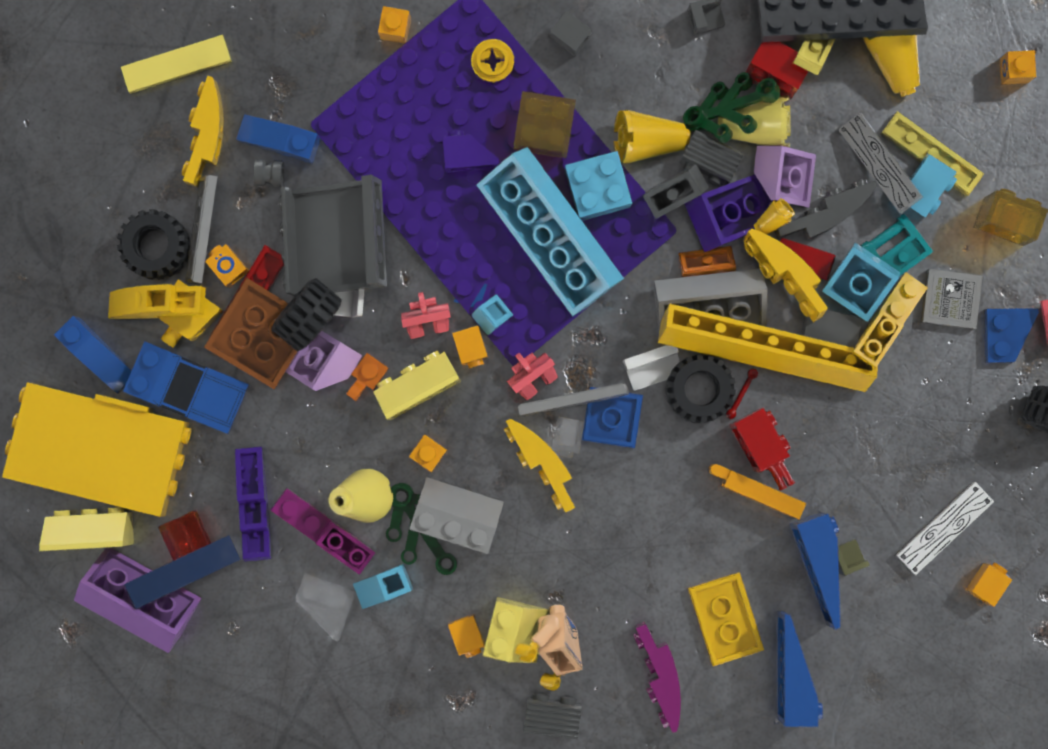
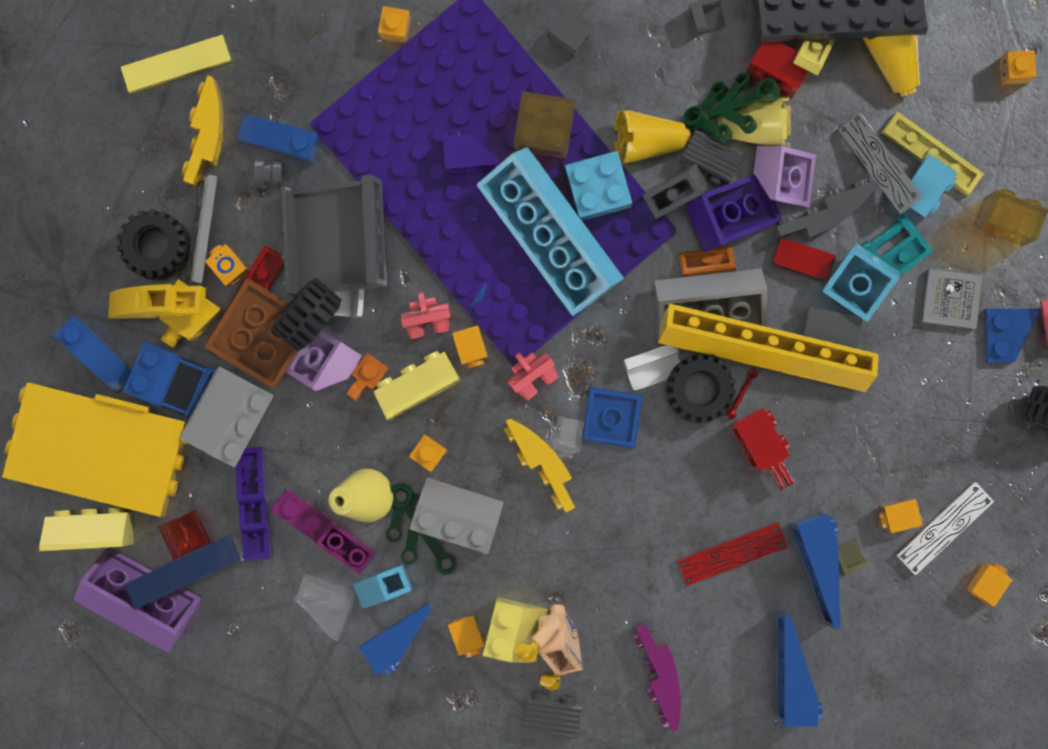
yellow gear [471,39,514,83] -> none
medium azure slope [472,294,513,335] -> none
light grey tile [518,383,629,416] -> none
yellow tile [688,572,764,666] -> none
light orange hinge [708,464,806,520] -> none
yellow slope [743,229,828,323] -> none
yellow cone [754,198,795,234] -> none
yellow slope [852,272,928,369] -> none
none -> light grey slope [179,366,274,467]
none -> blue slope [359,602,433,676]
none -> red tile [677,522,788,586]
none -> light orange brick [877,499,923,533]

